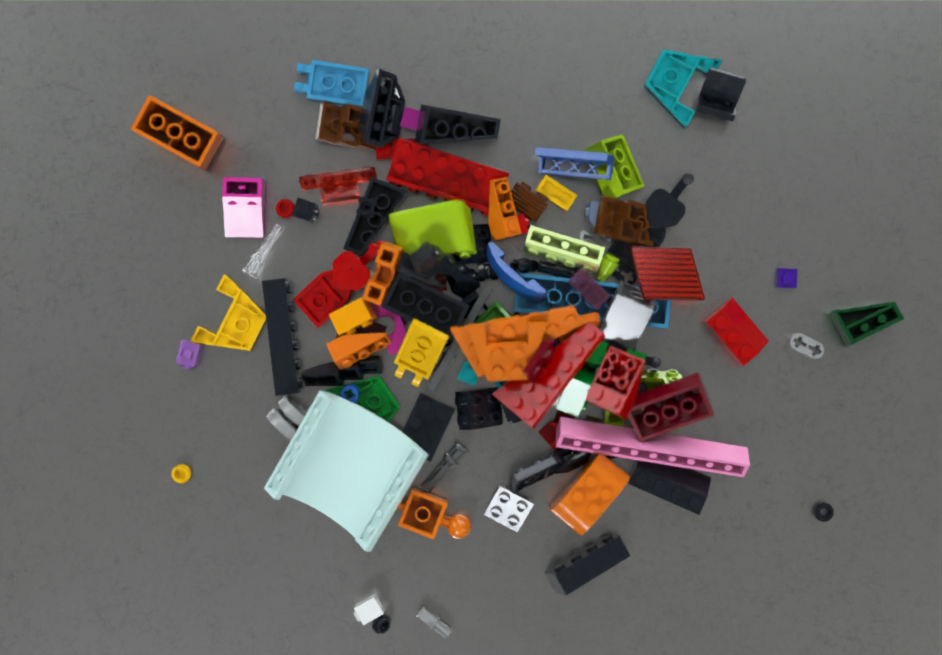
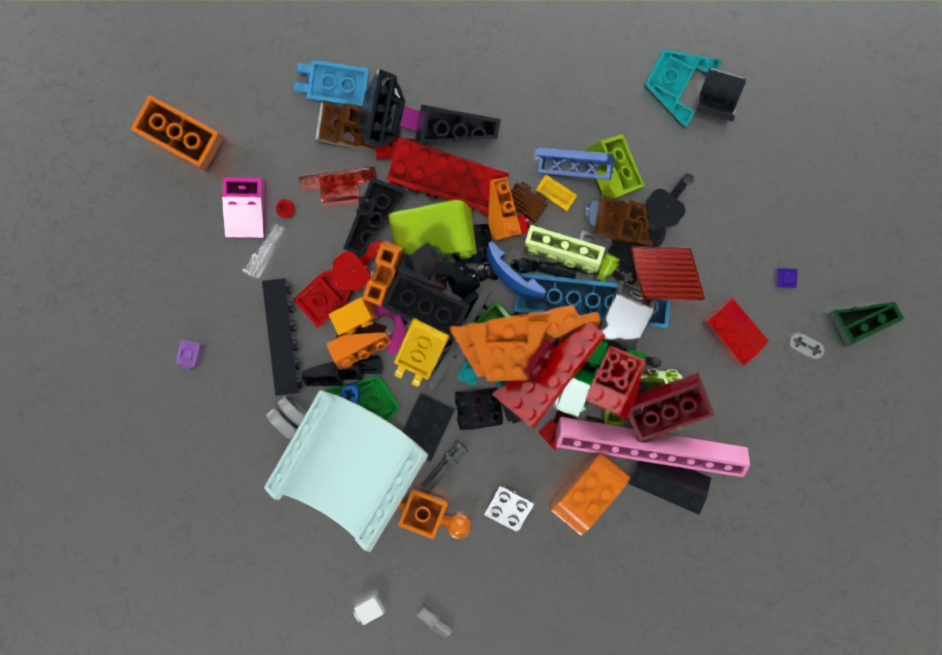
yellow plate [172,464,191,483] -> none
yellow wing [191,274,266,351] -> none
black brick [292,197,320,224] -> none
black plate [372,615,390,634] -> none
black plate [510,447,616,494] -> none
black wedge [545,534,630,596] -> none
clear pink slope [568,268,611,311] -> none
black plate [814,502,834,522] -> none

